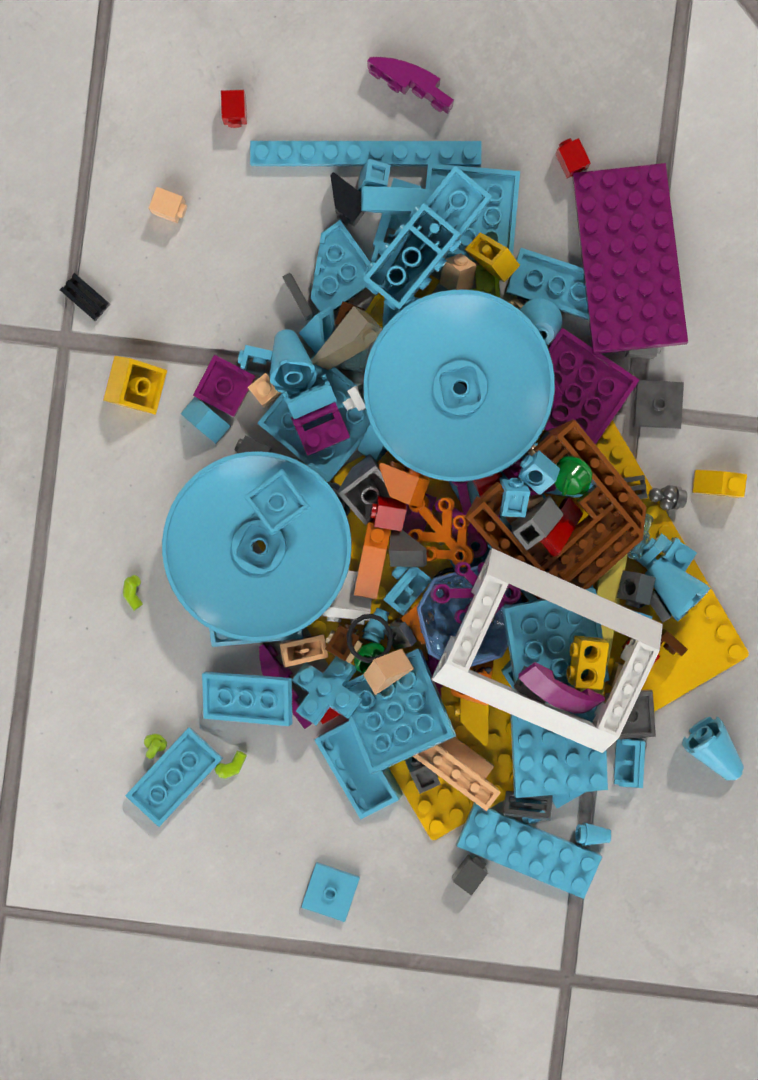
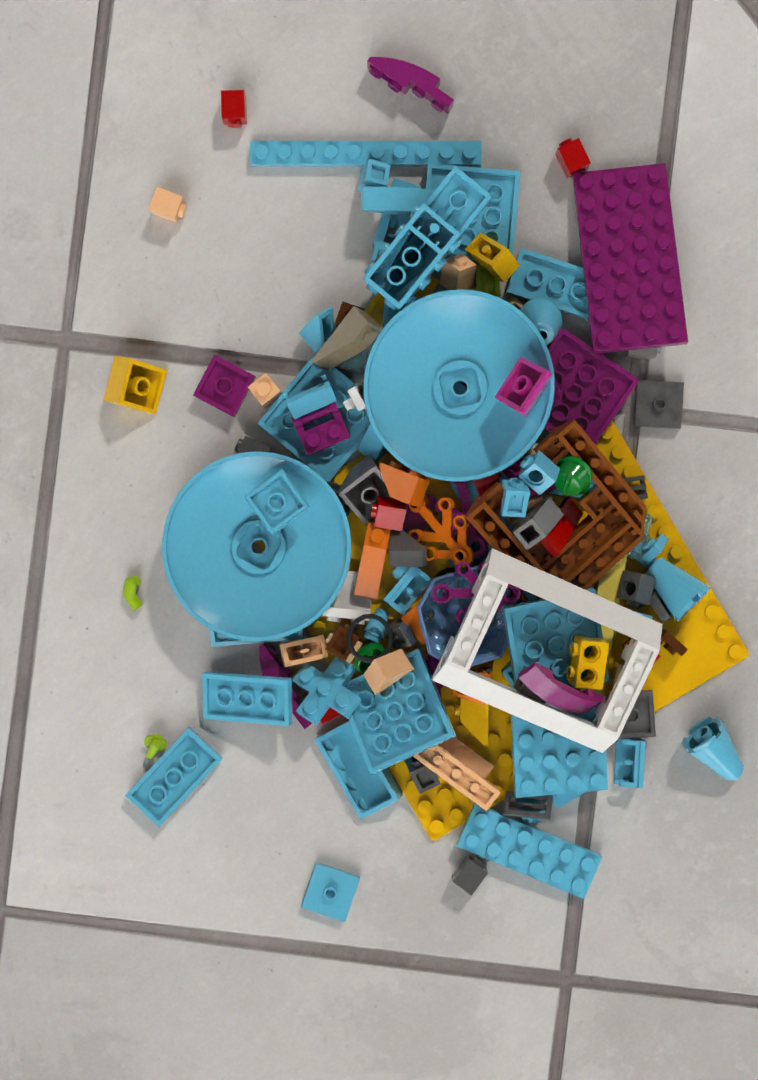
black tile [60,273,110,321] -> none
medium azure slope [181,397,231,444] -> none
lime arm [215,750,247,779] -> none
medium azure bracket [238,345,273,371] -> none
medium azure cone [269,329,317,394] -> none
dark grey tile [282,273,313,321] -> none
medium azure plate [310,220,371,312] -> none
black slope [330,172,366,227] -> none
medium azure cone [575,822,611,846] -> none
flat silver piece [648,485,687,510] -> none
medium azure bracket [660,538,697,571] -> none
yellow slope [692,470,747,498] -> none
none -> dark pink slope [494,357,553,417]

